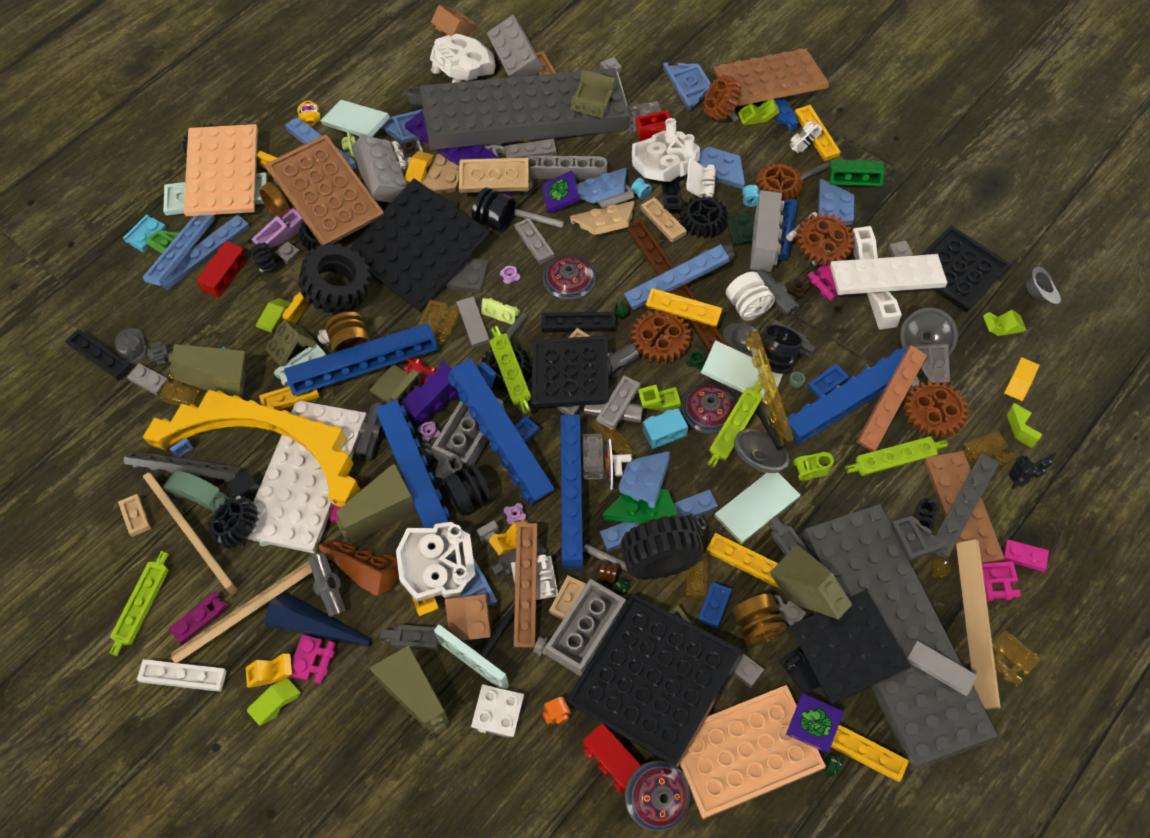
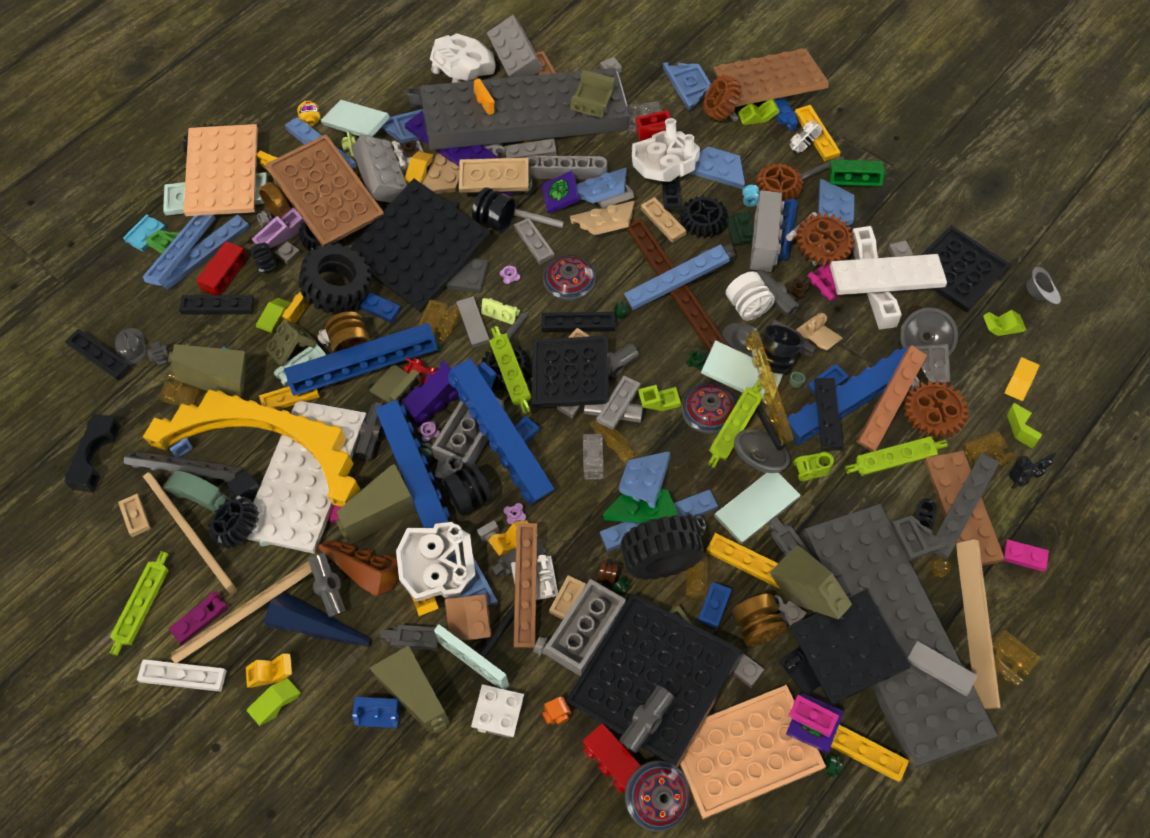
light grey plate [127,363,169,396] -> none
dark pink plate [289,635,336,684] -> none
medium nougat slope [431,5,479,37] -> none
blue brick [561,415,583,569] -> none
light grey bar [583,544,628,572] -> none
white shield [604,439,631,489] -> none
medium azure wheel [631,178,652,200] -> none
dark orange gear [631,310,691,364] -> none
medium azure brick [642,408,688,449] -> none
yellow plate [646,288,722,327] -> none
white hinge [686,158,716,198] -> none
dark pink plate [982,561,1020,602] -> none
none -> black arch [64,414,121,493]
none -> black plate [179,295,255,314]
none -> light grey plate [257,211,272,227]
none -> blue hinge [352,697,401,728]
none -> blue plate [360,292,401,323]
none -> light orange plate [474,78,494,115]
none -> dark grey piece [619,685,675,753]
none -> dark pink plate [788,695,839,737]
none -> tan hinge [796,313,843,351]
none -> black plate [814,378,842,450]

